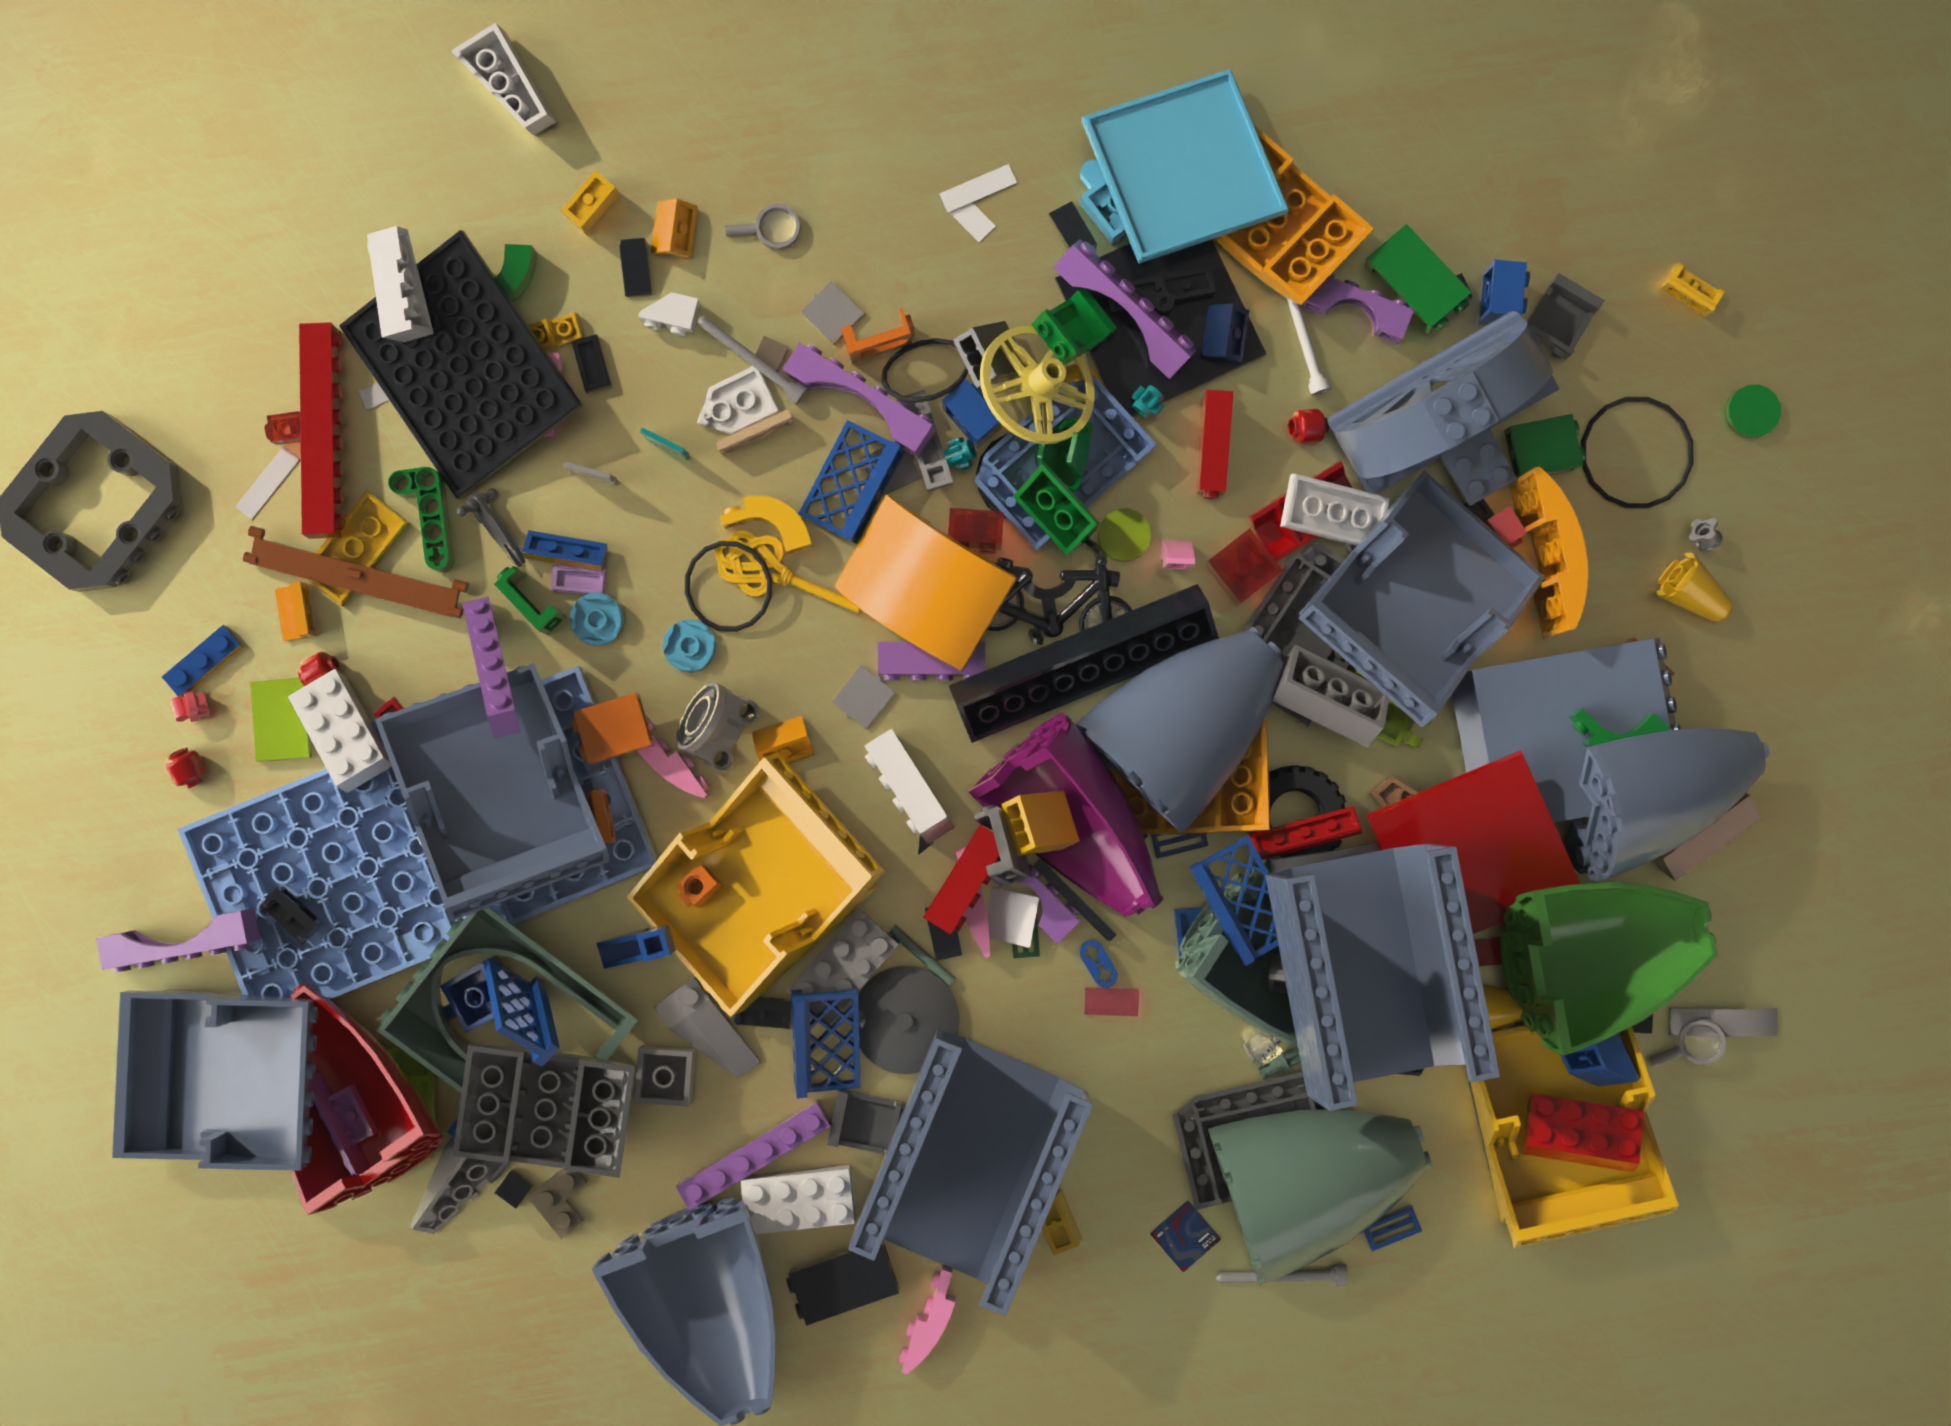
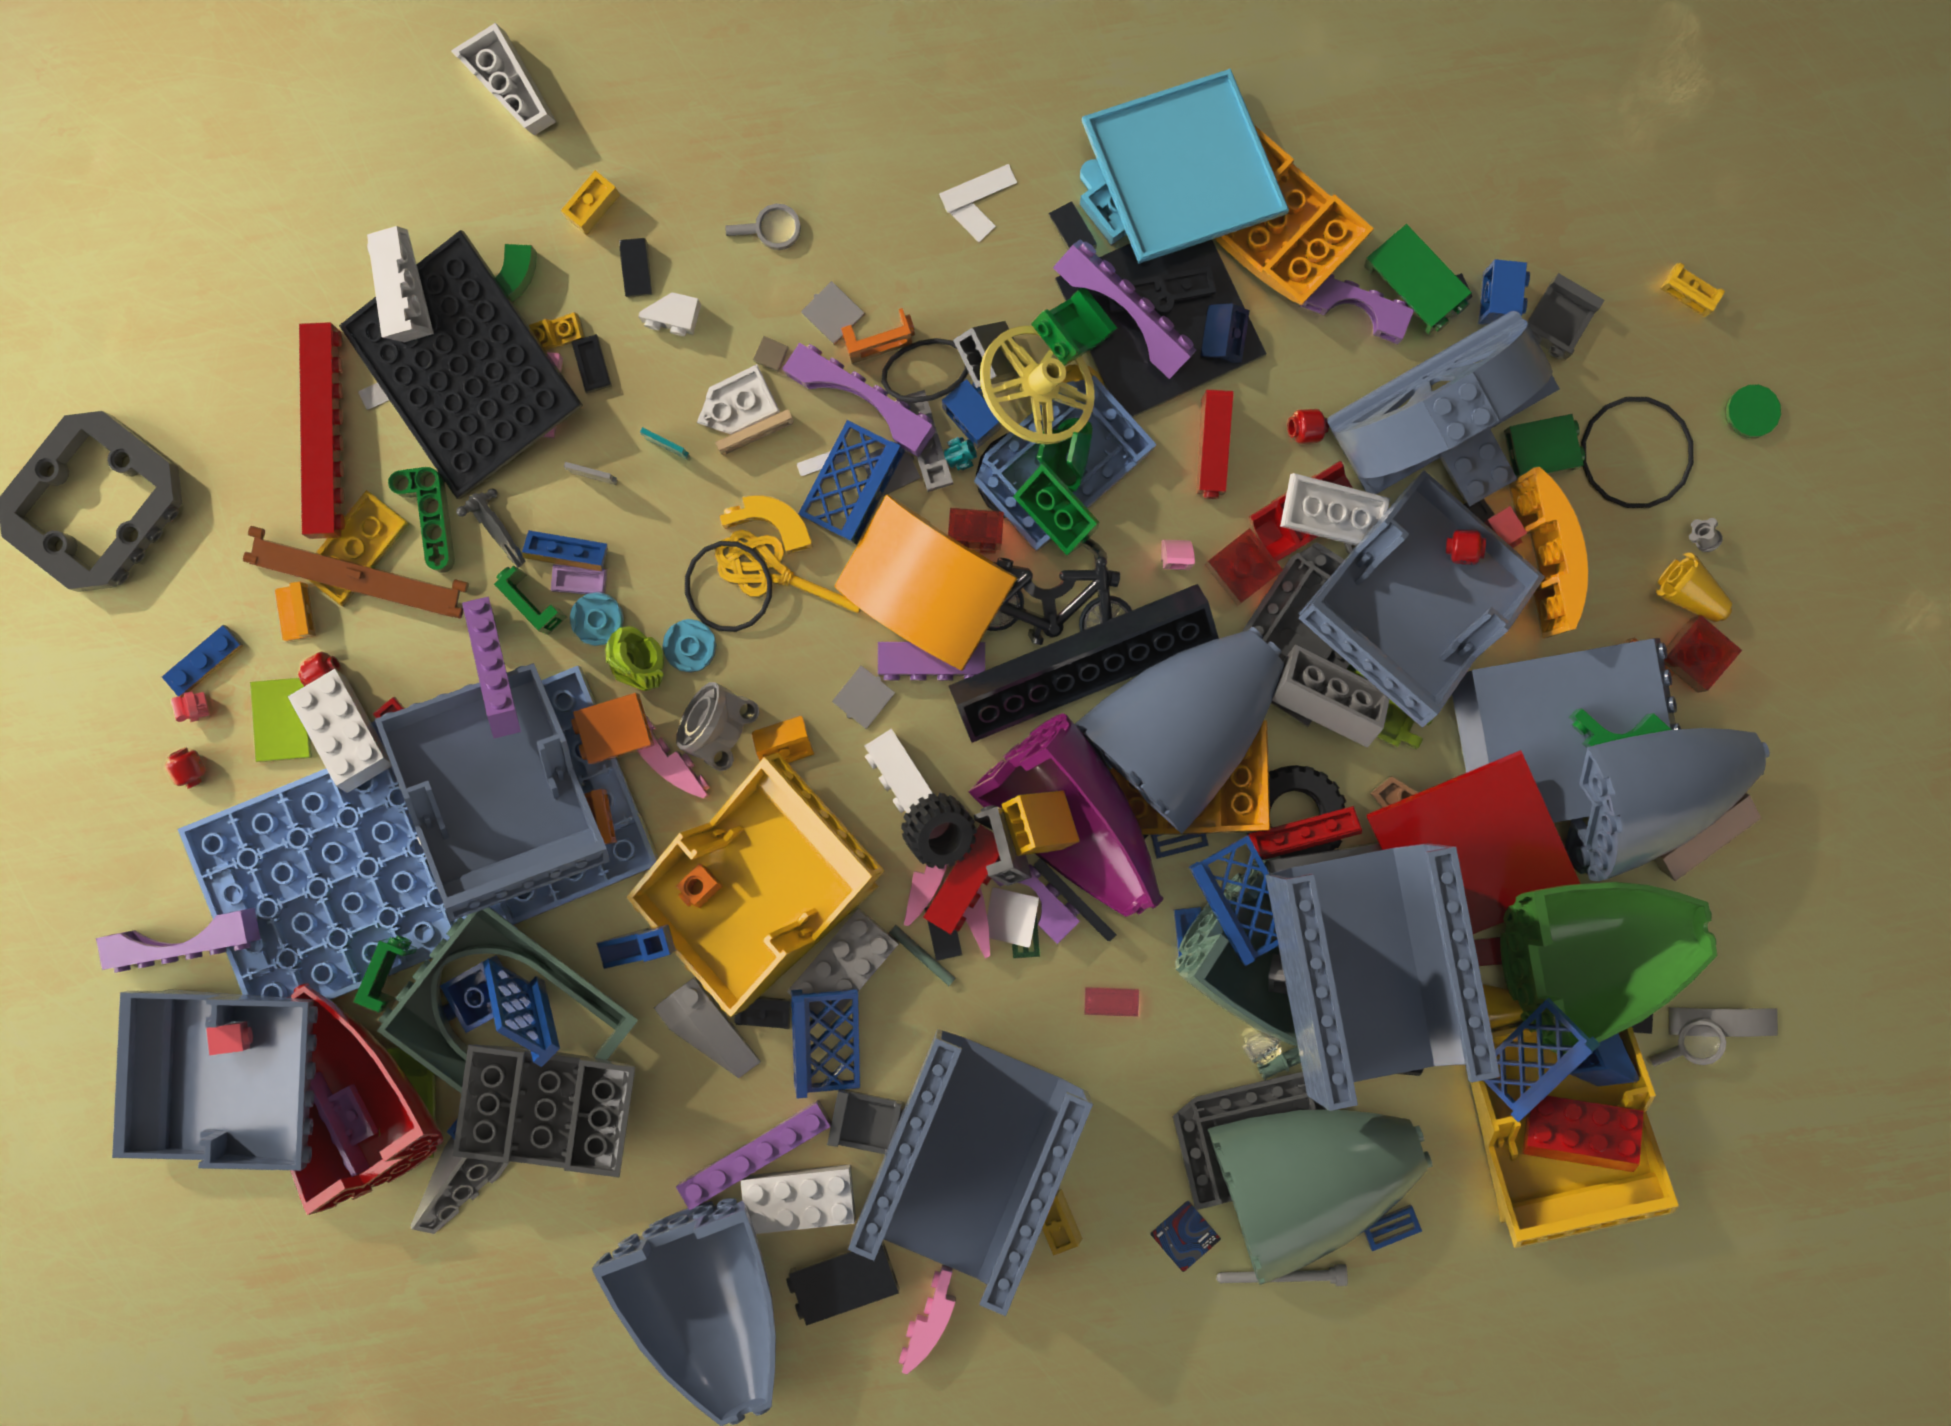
white sticker [235,447,300,520] -> none
black hinge [260,886,324,945] -> none
clear red brick [264,411,300,445] -> none
black tile [495,1170,534,1209] -> none
dark tan plate [527,1168,588,1239] -> none
light grey brick [634,1045,696,1106] -> none
light orange panel [651,199,698,259] -> none
light grey piece [698,316,808,405] -> none
dark grey dish [852,966,959,1074] -> none
blue beam [1079,940,1118,988] -> none
lime tile [1098,508,1151,562] -> none
teal gear [1132,385,1164,418] -> none
white piece [1286,297,1332,396] -> none
none -> coral brick [206,1021,253,1056]
none -> green panel [353,935,417,1013]
none -> lime helmet [605,626,664,691]
none -> white sticker [797,449,845,476]
none -> black tyre [901,793,977,869]
none -> bright pink slope [904,864,947,926]
none -> red head [1446,529,1486,565]
none -> blue fence [1484,998,1601,1122]
none -> clear red brick [1664,615,1742,693]

